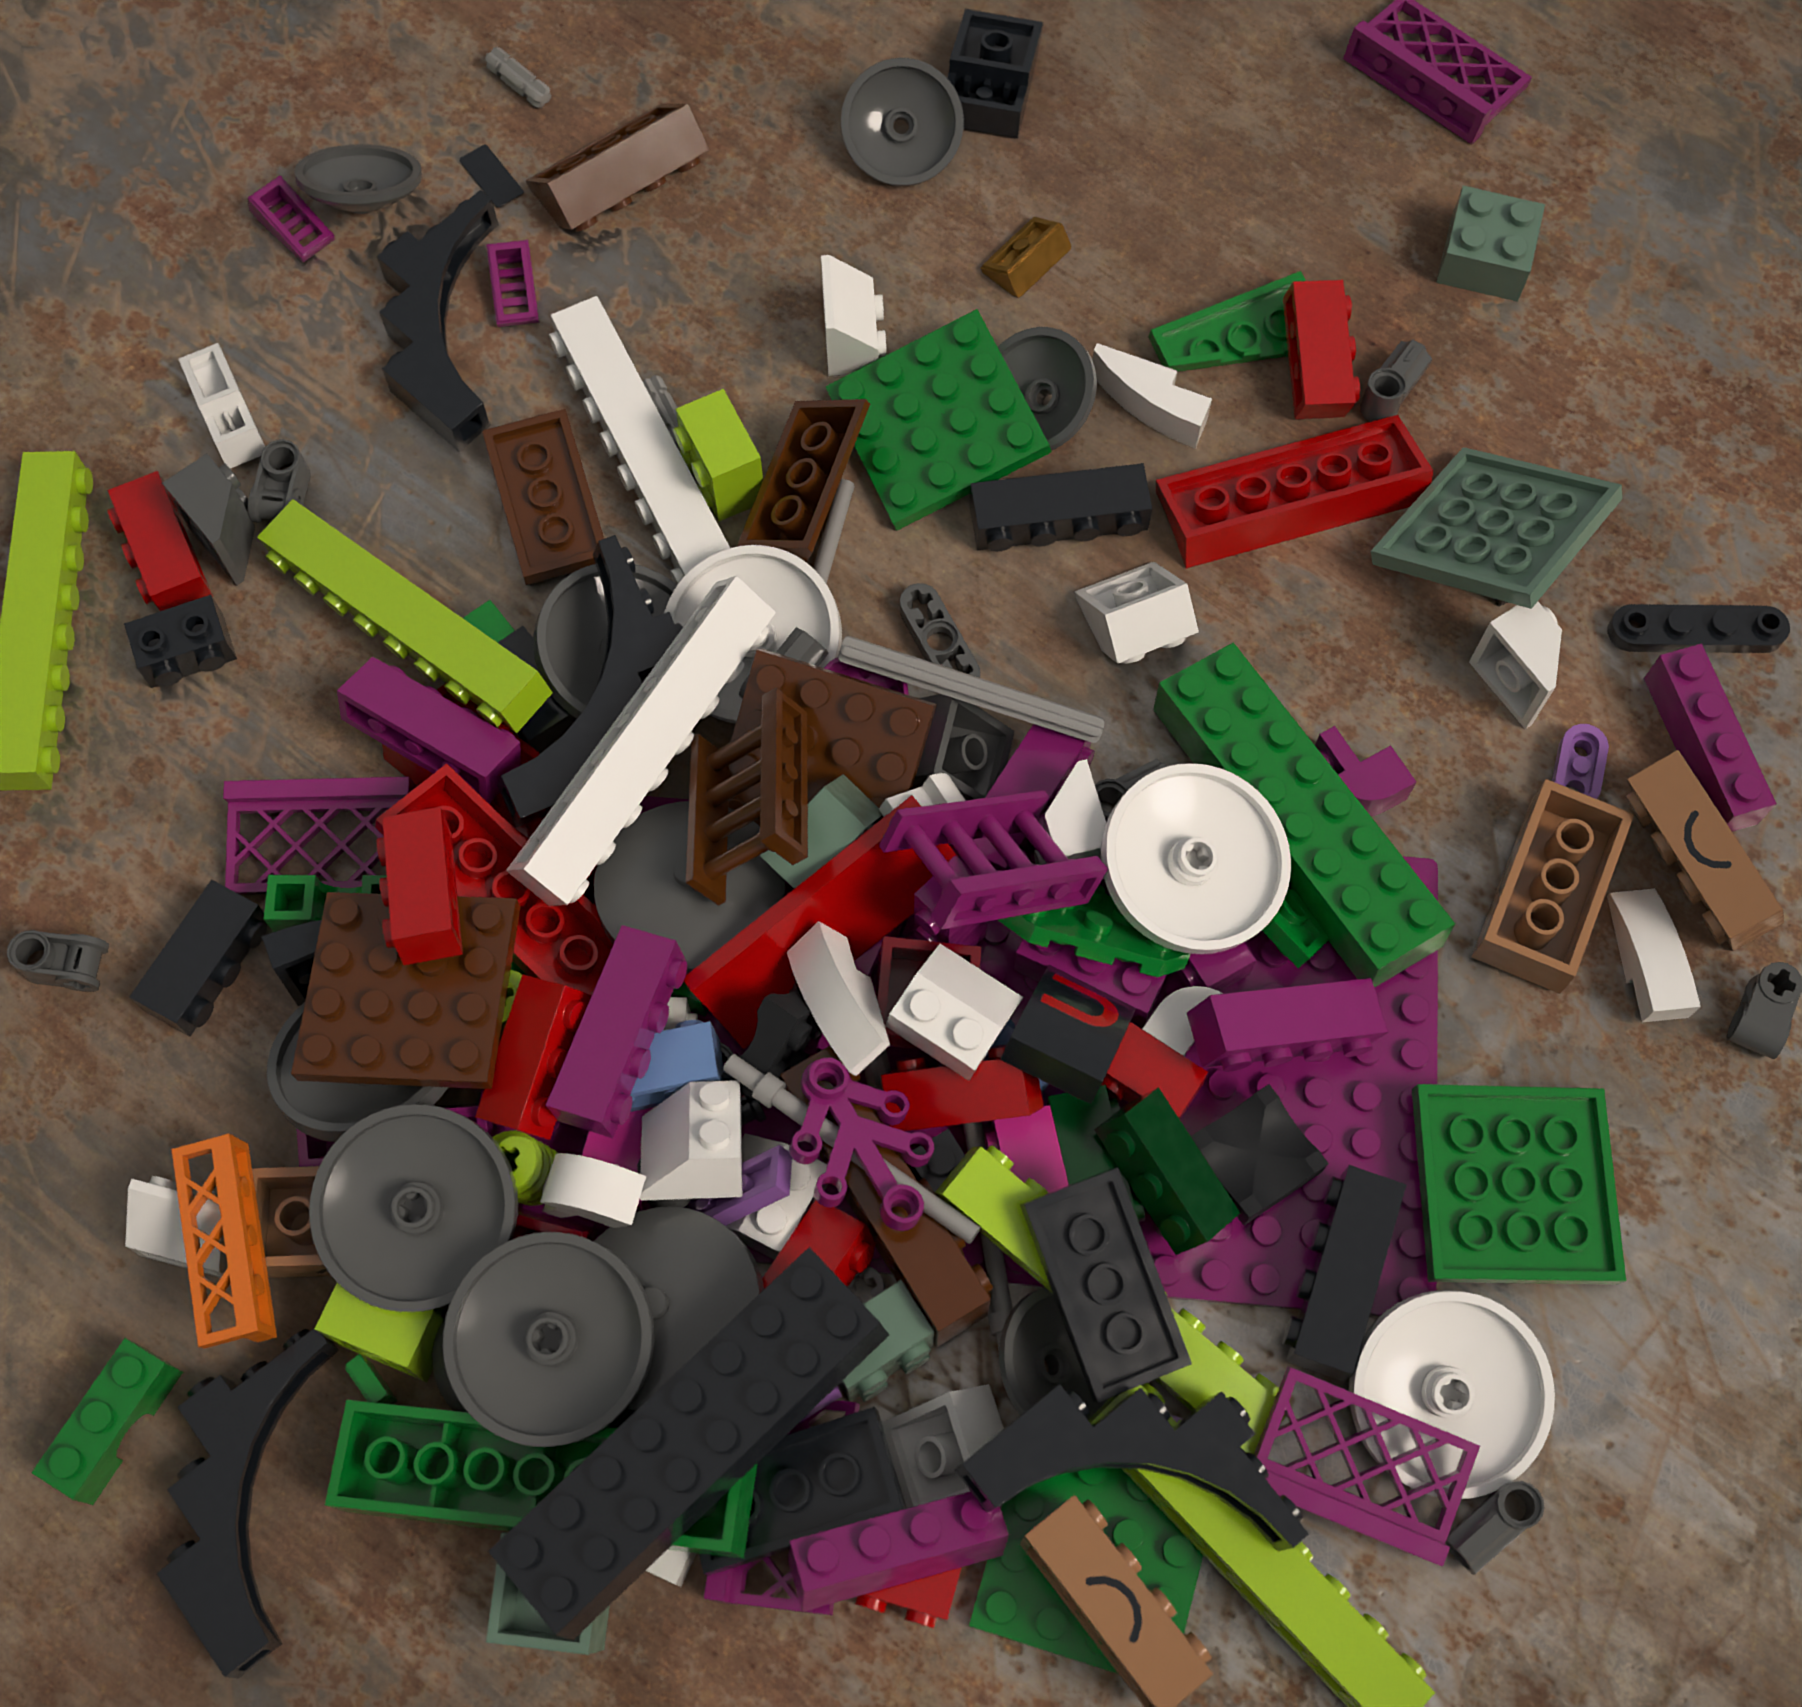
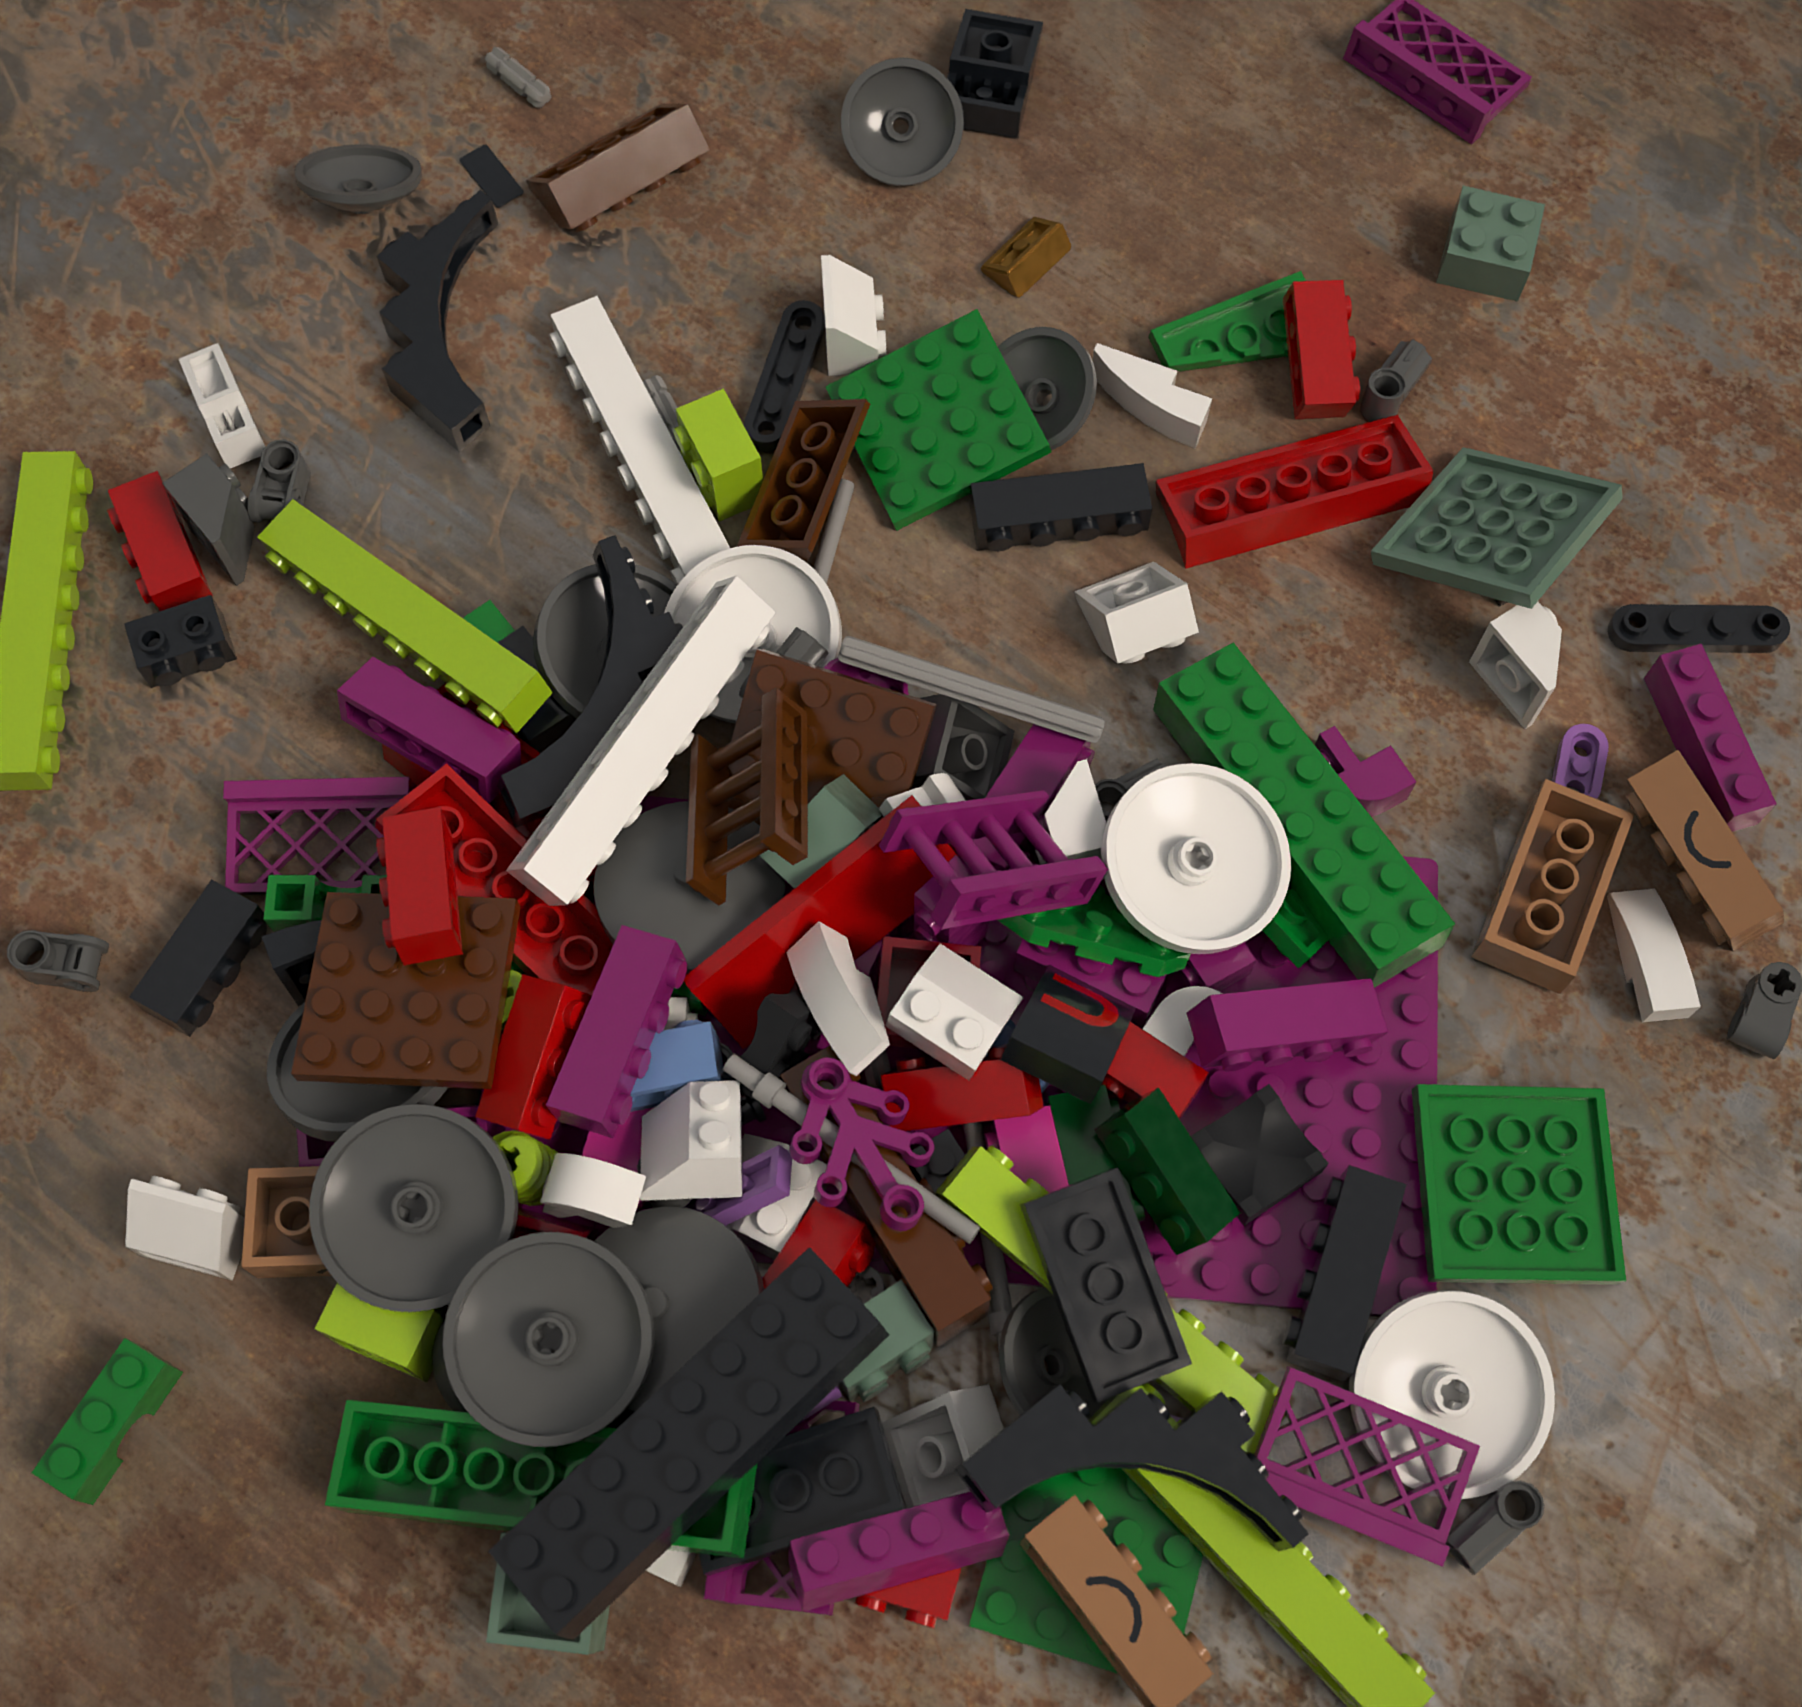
black arch [156,1328,339,1678] -> none
orange fence [171,1133,277,1349] -> none
magenta slope [247,175,335,262] -> none
green tile [345,1354,398,1405] -> none
reddish brown plate [482,409,604,585] -> none
magenta slope [486,240,539,327] -> none
dark grey beam [900,583,980,678] -> none
none -> black plate [744,300,825,451]

